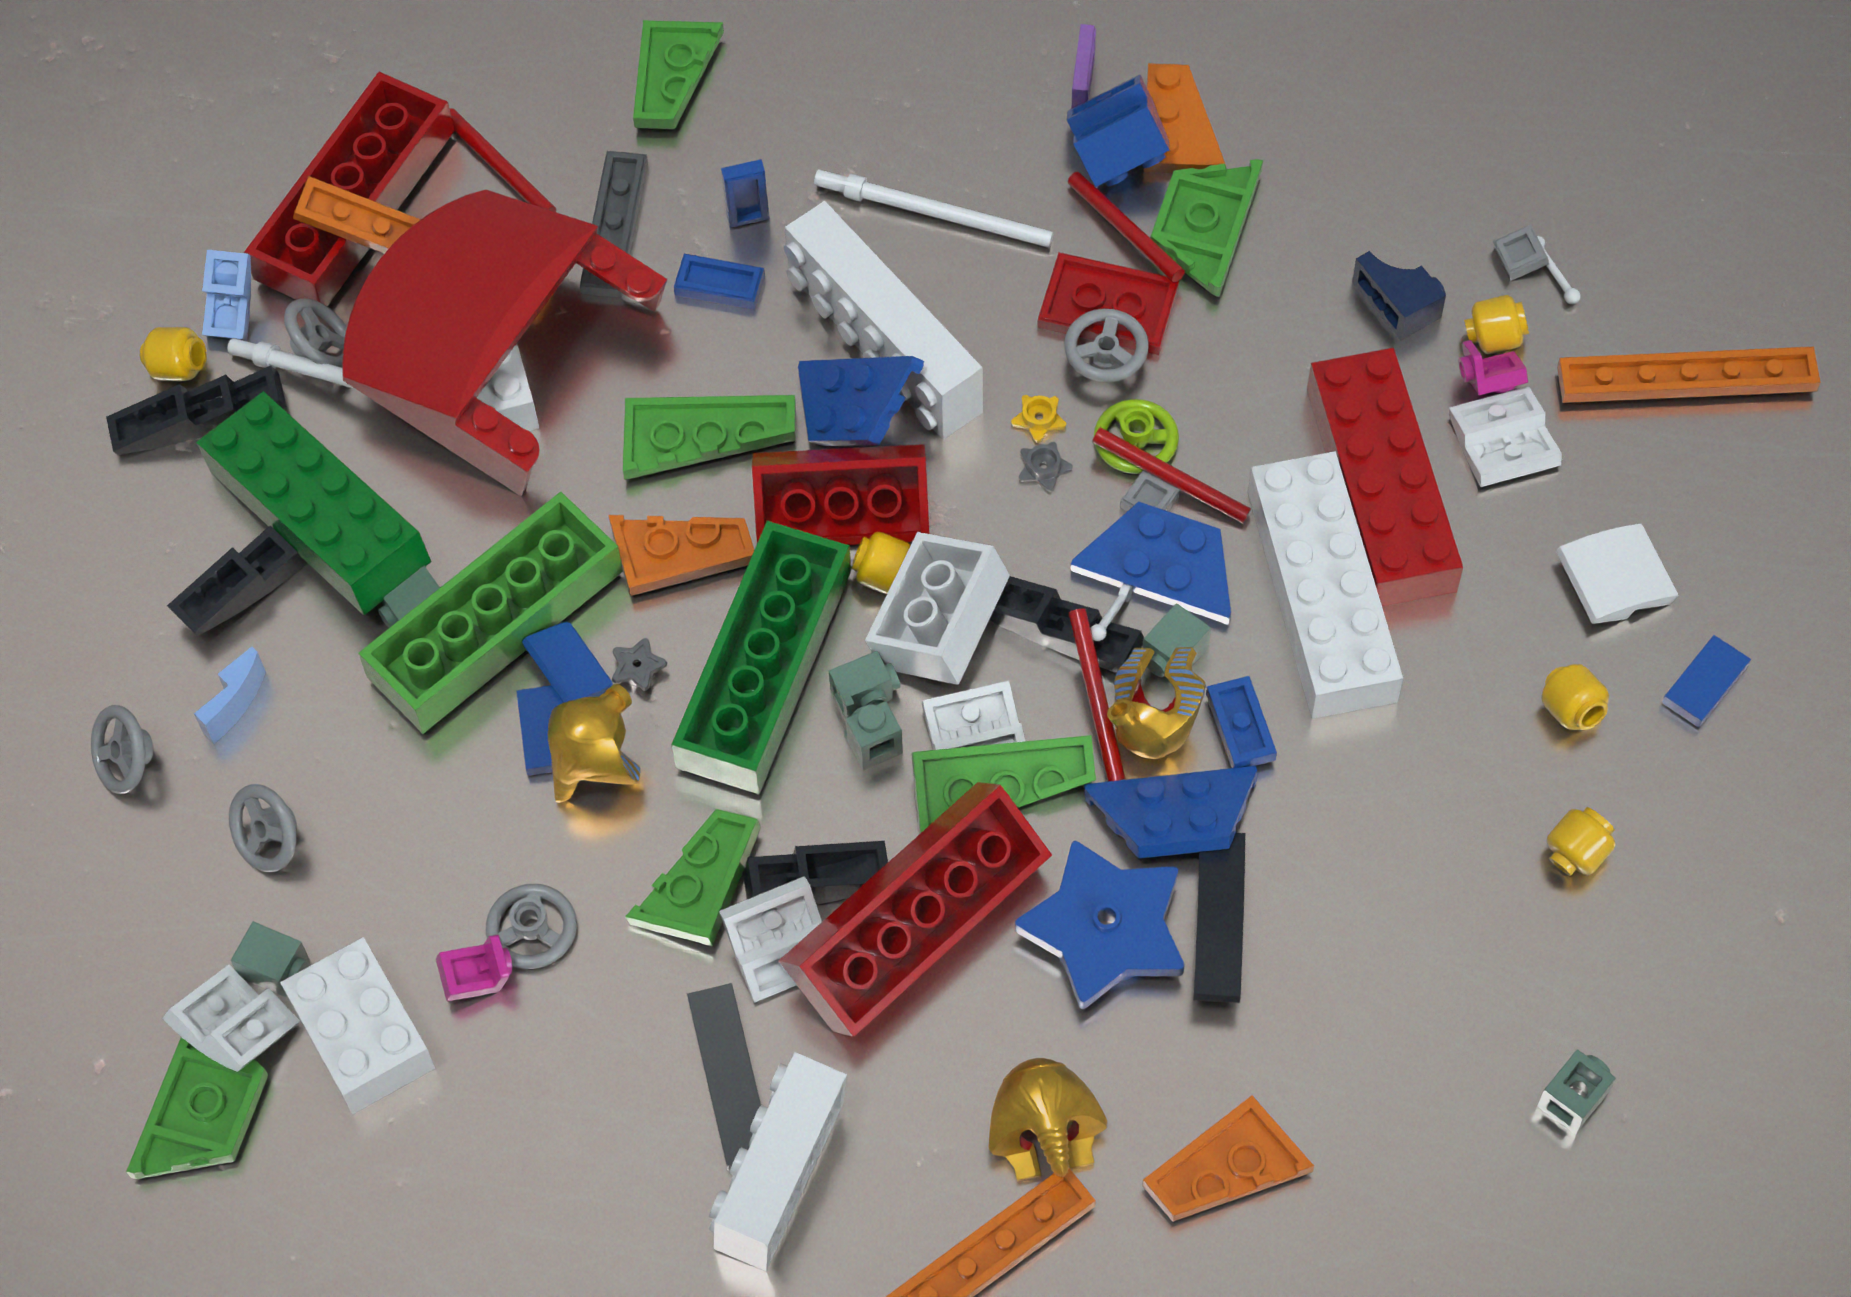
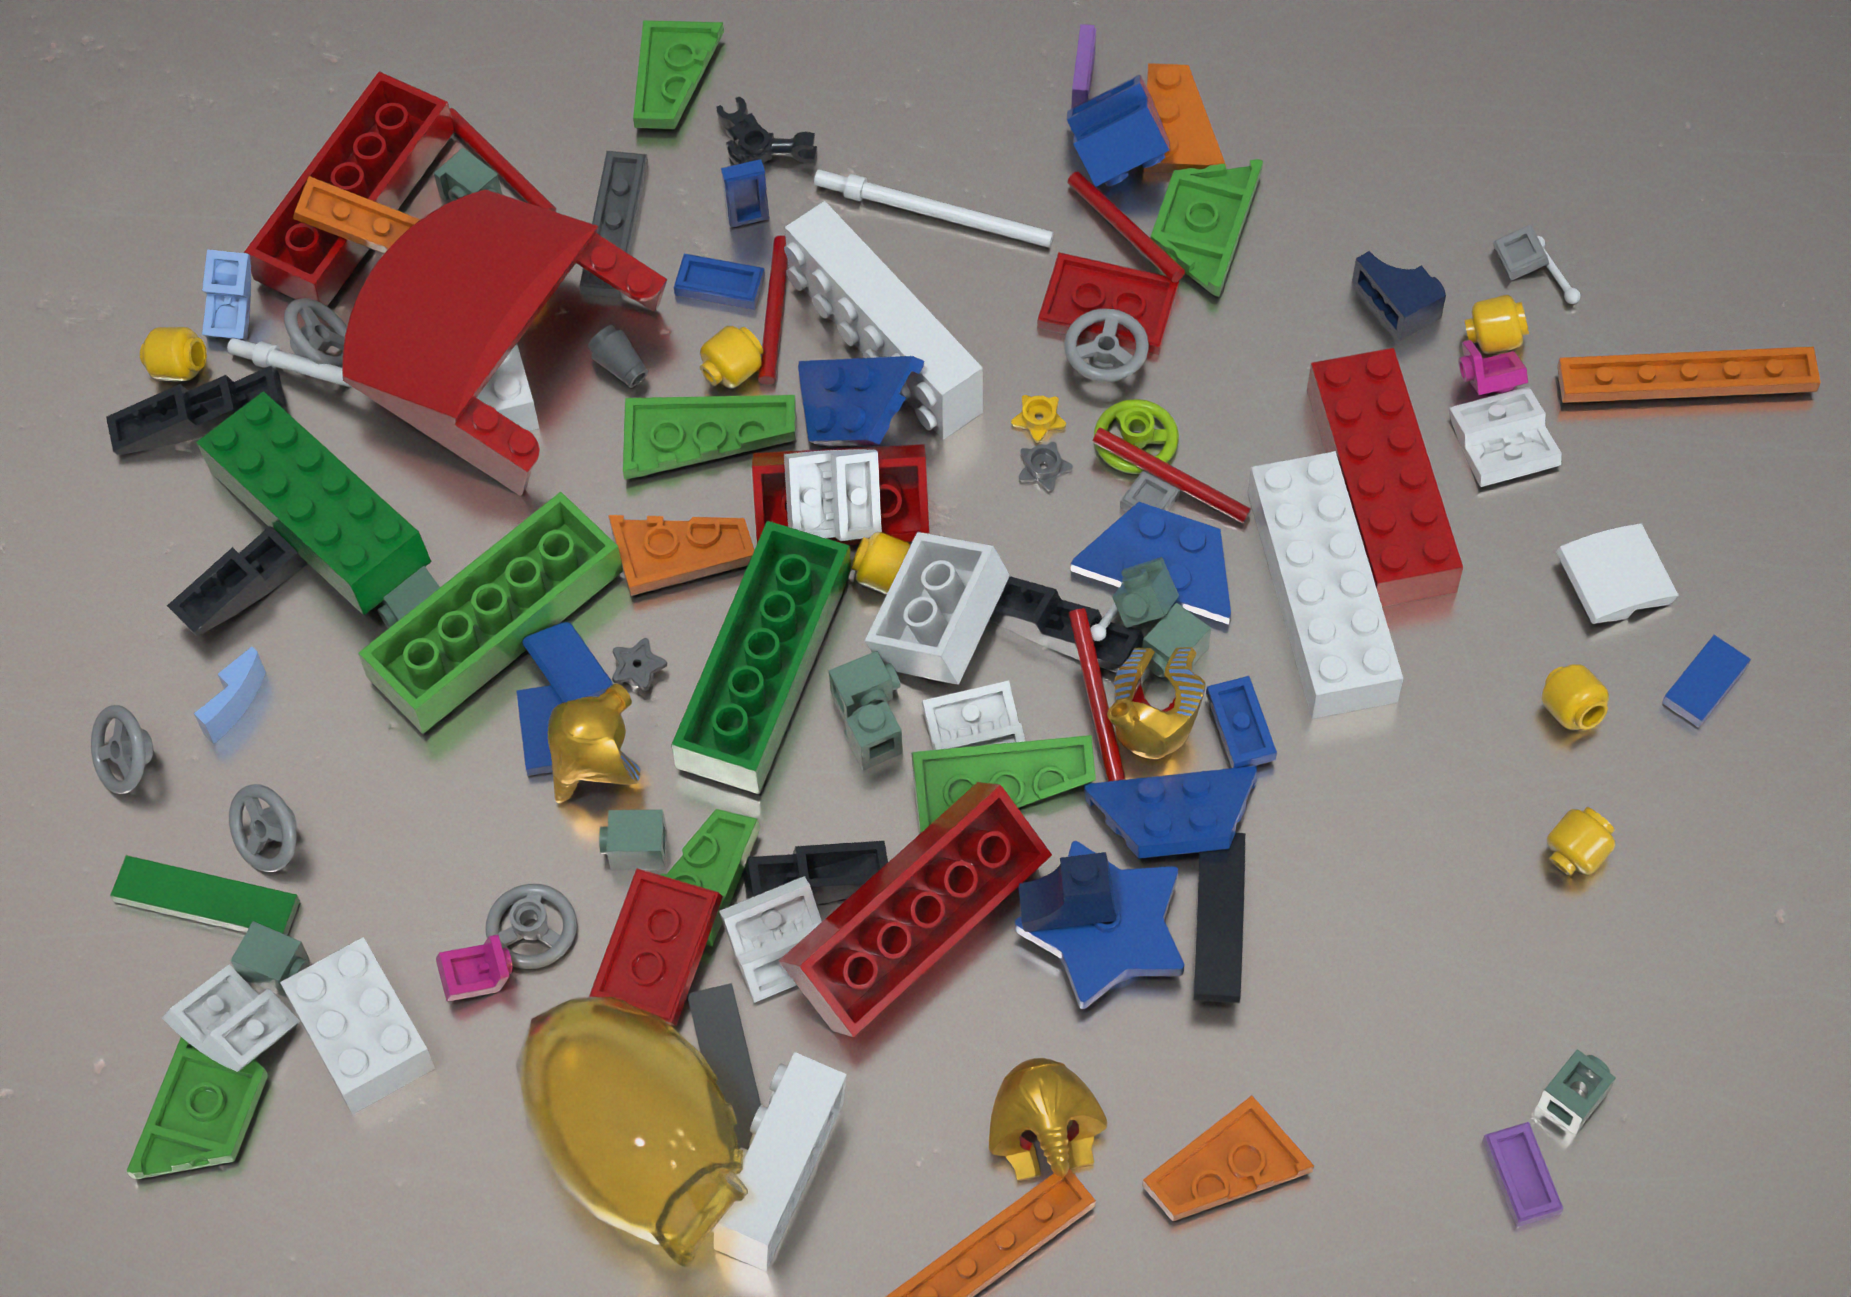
none -> green tile [110,855,300,936]
none -> sand green brick [434,148,502,201]
none -> clear yellow windscreen [516,997,748,1268]
none -> dark grey cone [588,325,649,388]
none -> red tile [589,868,723,1026]
none -> sand green brick [599,809,667,870]
none -> yellow head [700,326,763,389]
none -> black piece [716,96,817,165]
none -> red bar [758,235,788,385]
none -> white slope [784,449,882,541]
none -> dark blue arch [1019,852,1116,932]
none -> sand green brick [1112,557,1179,628]
none -> medium lavender tile [1482,1122,1564,1228]

